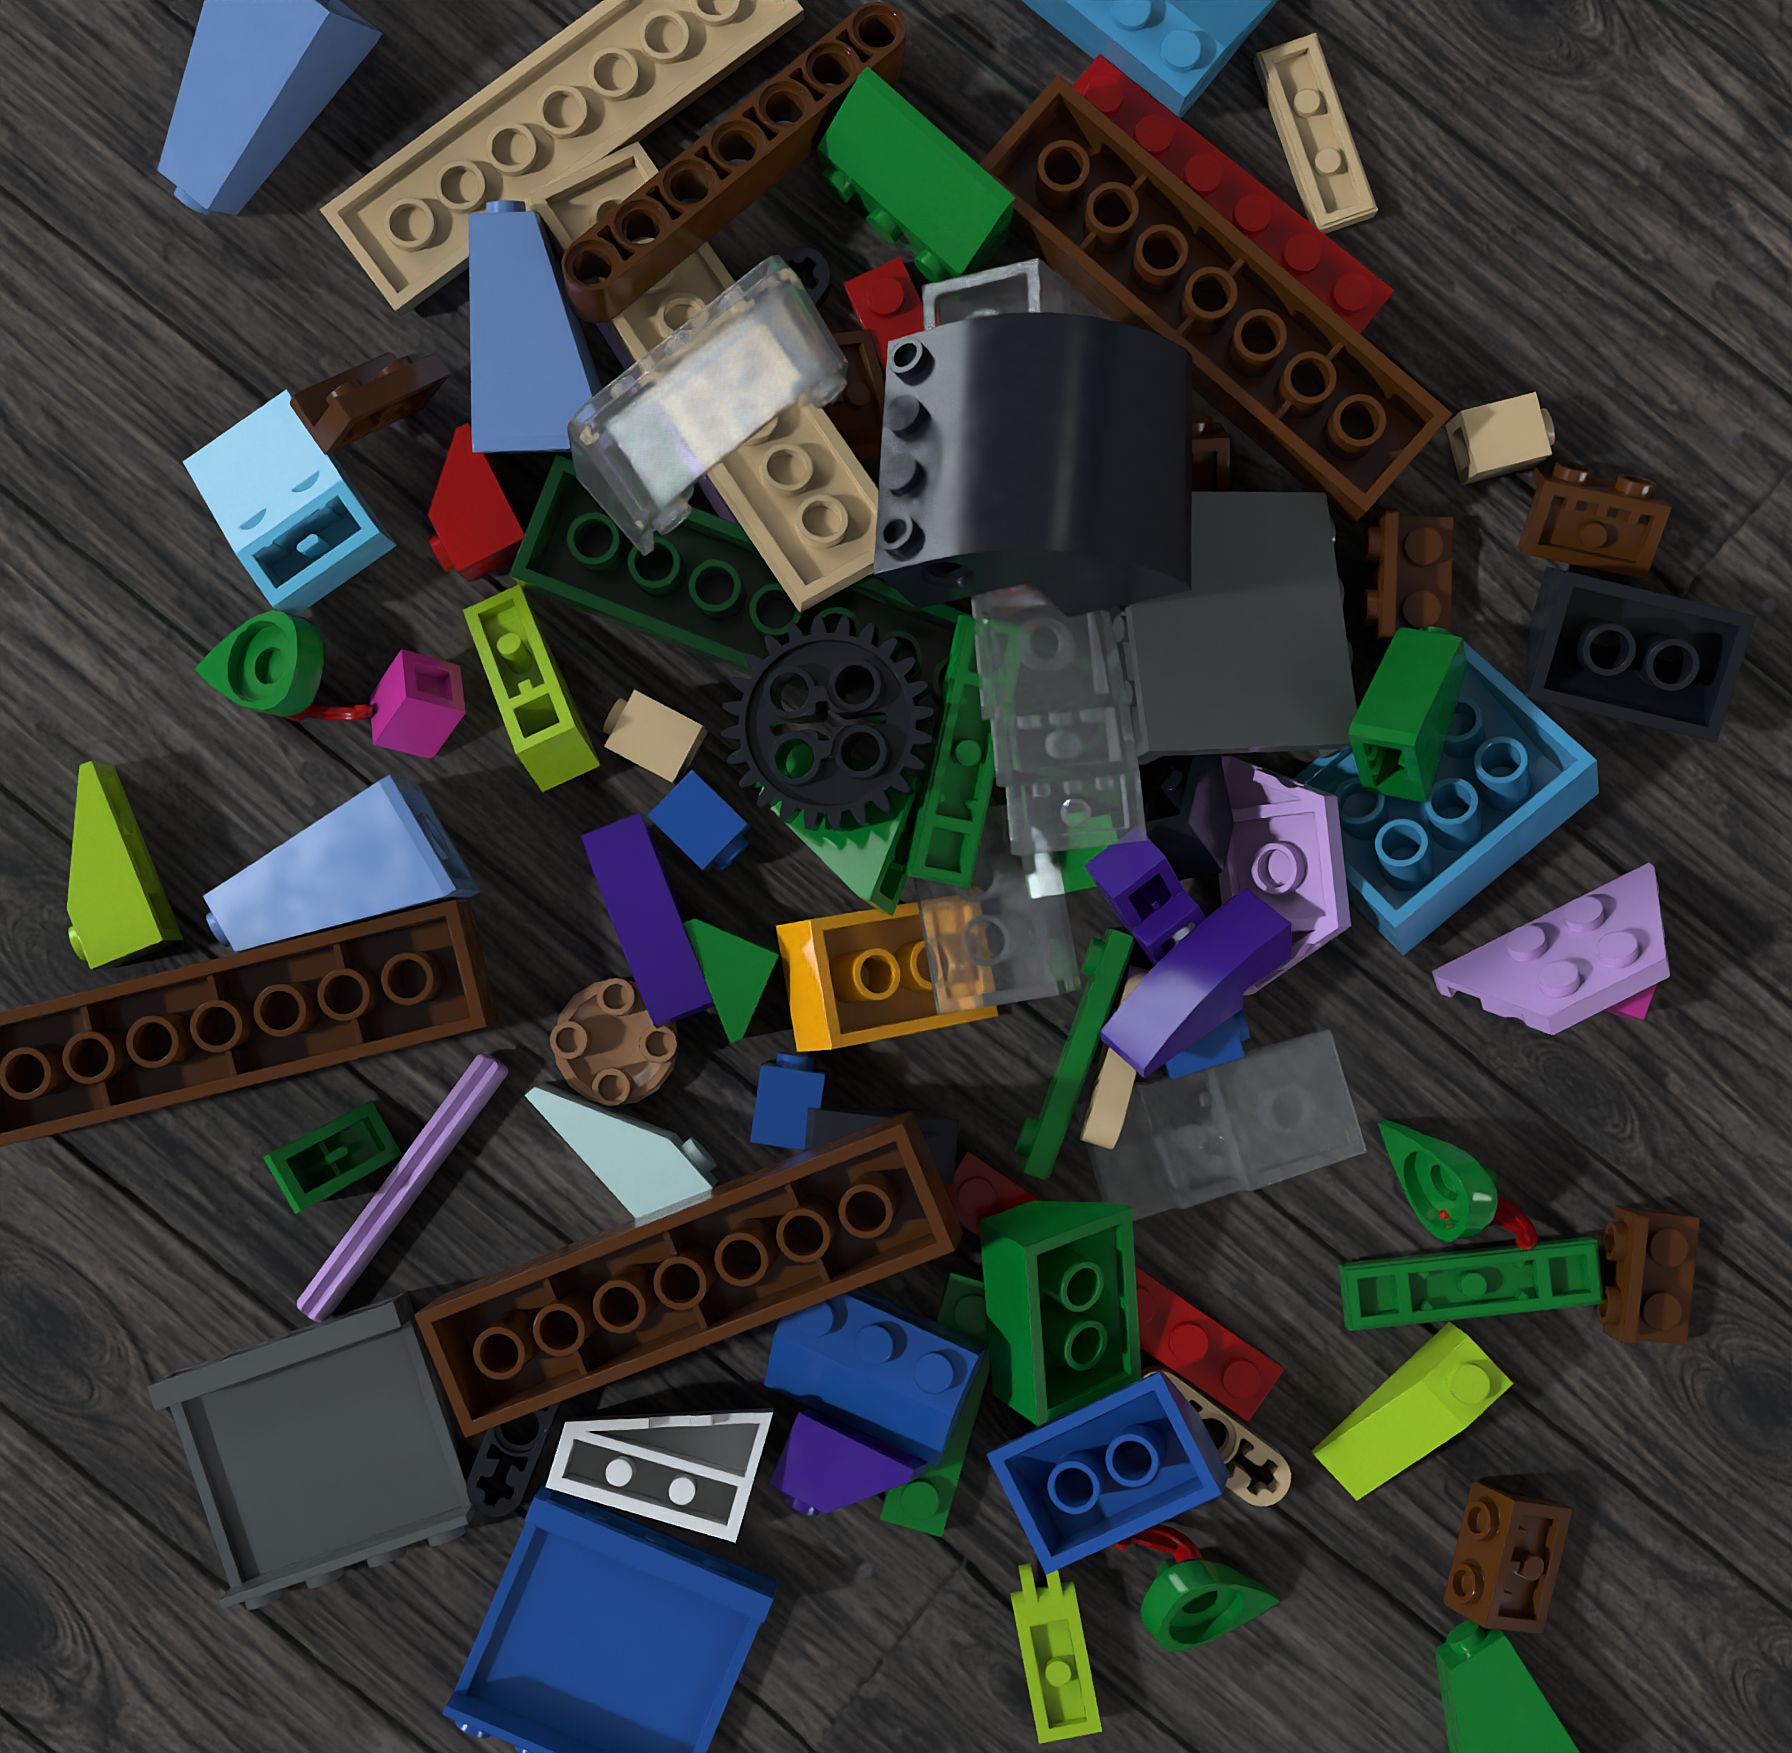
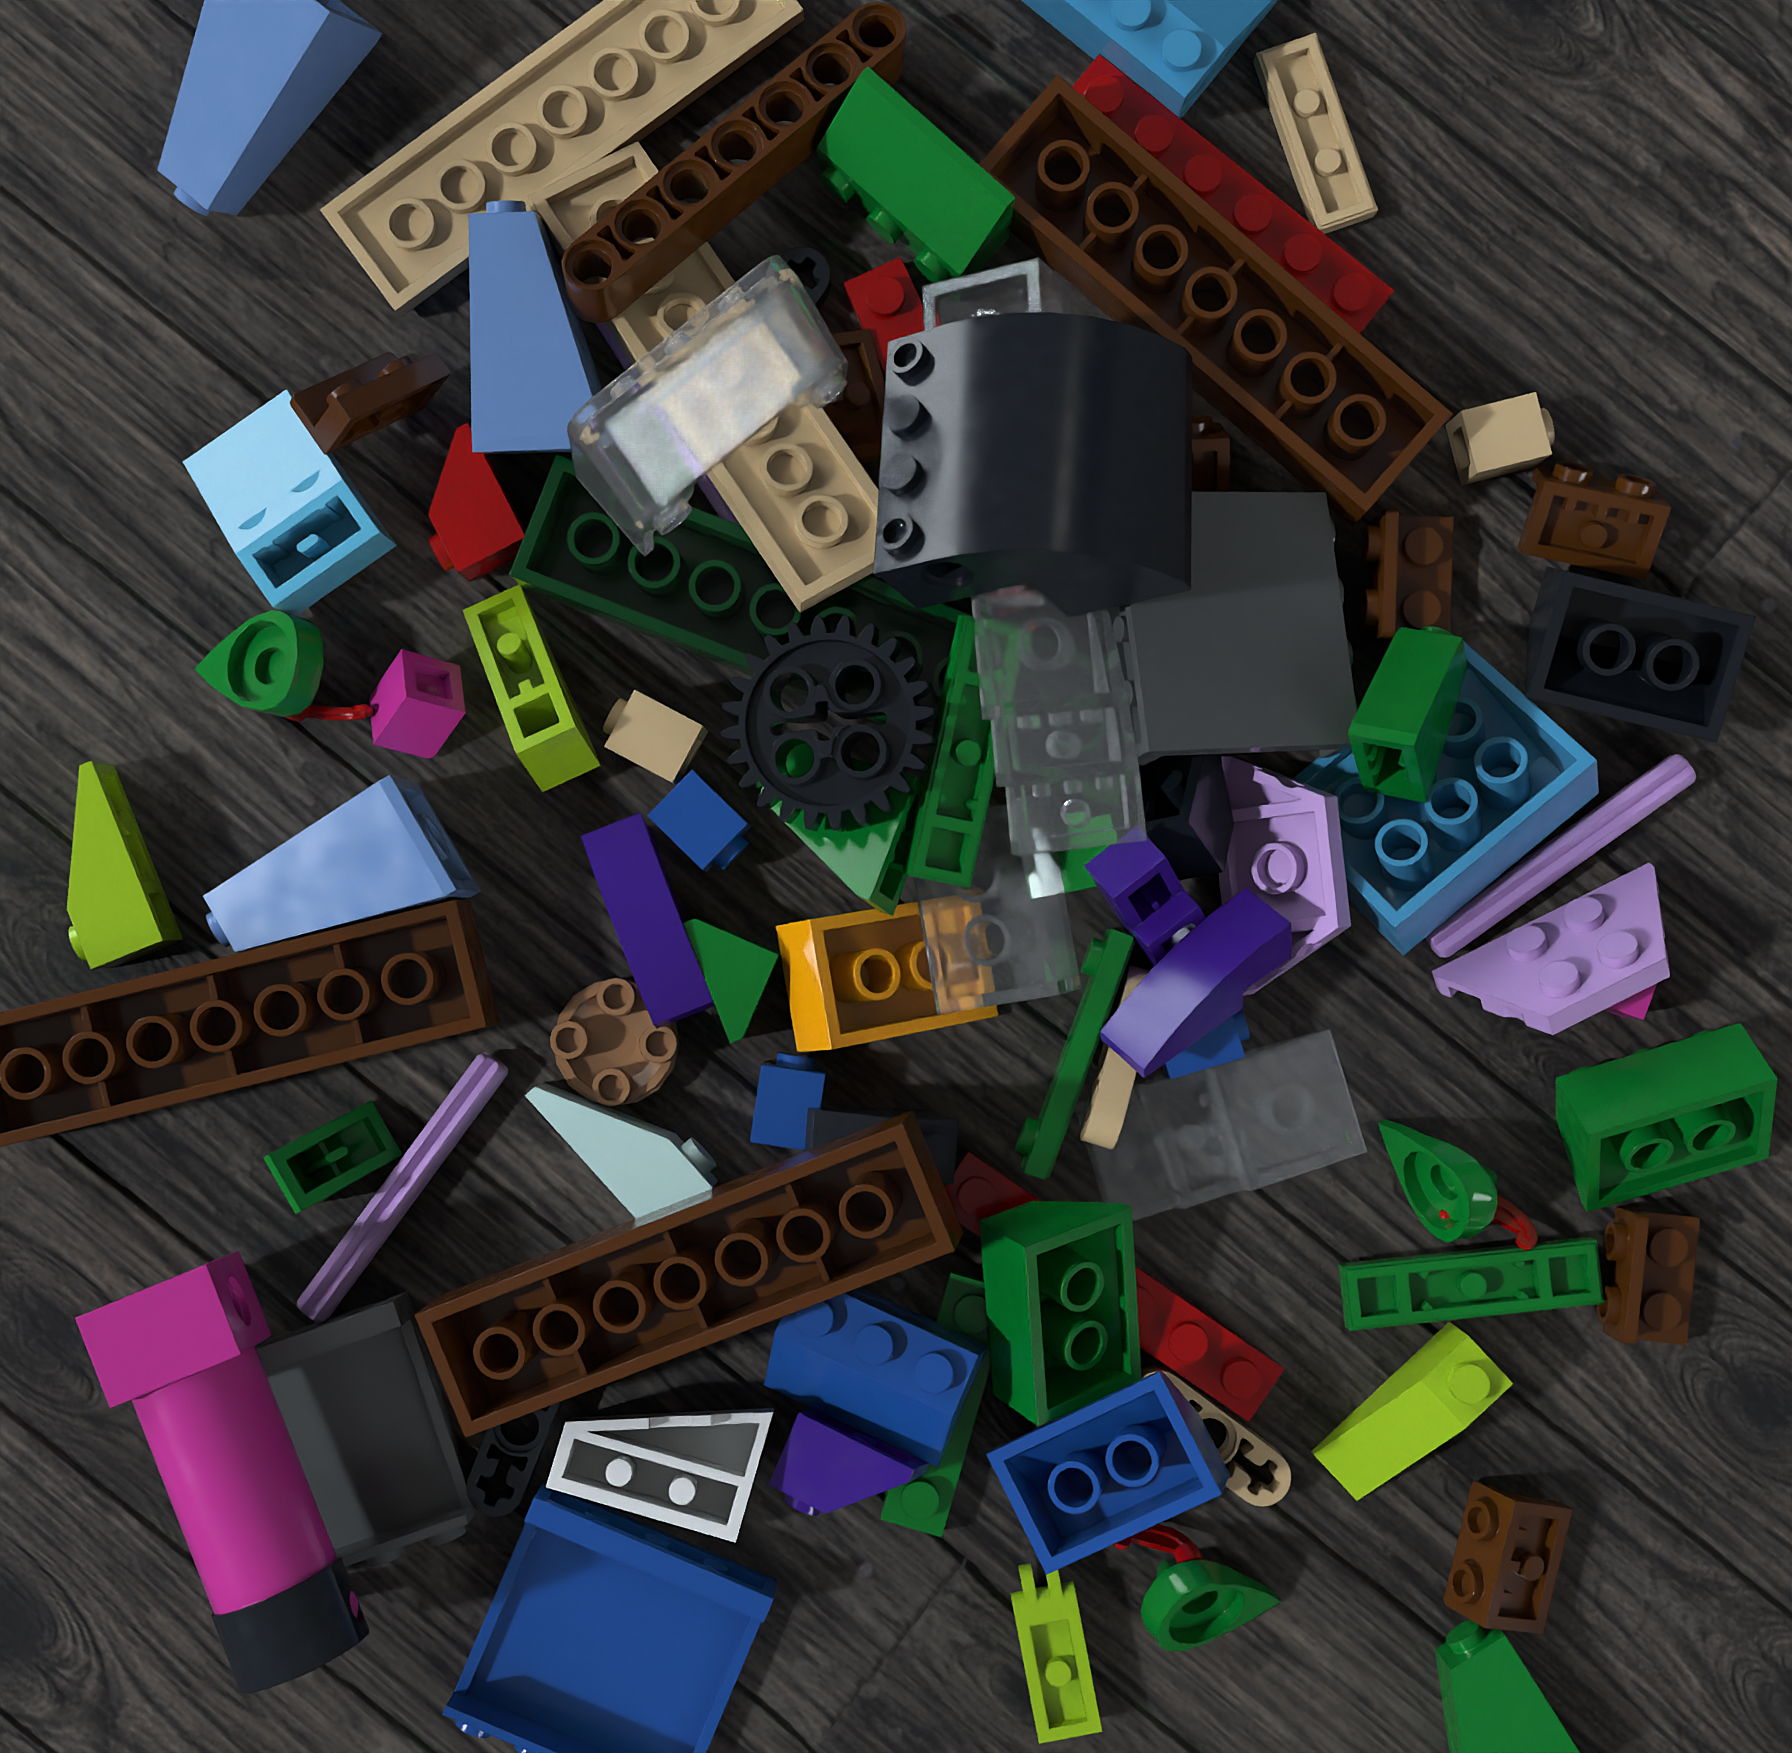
none -> dark pink piece [75,1250,369,1694]
none -> lavender axle [1425,754,1696,958]
none -> green slope [1556,1023,1778,1212]

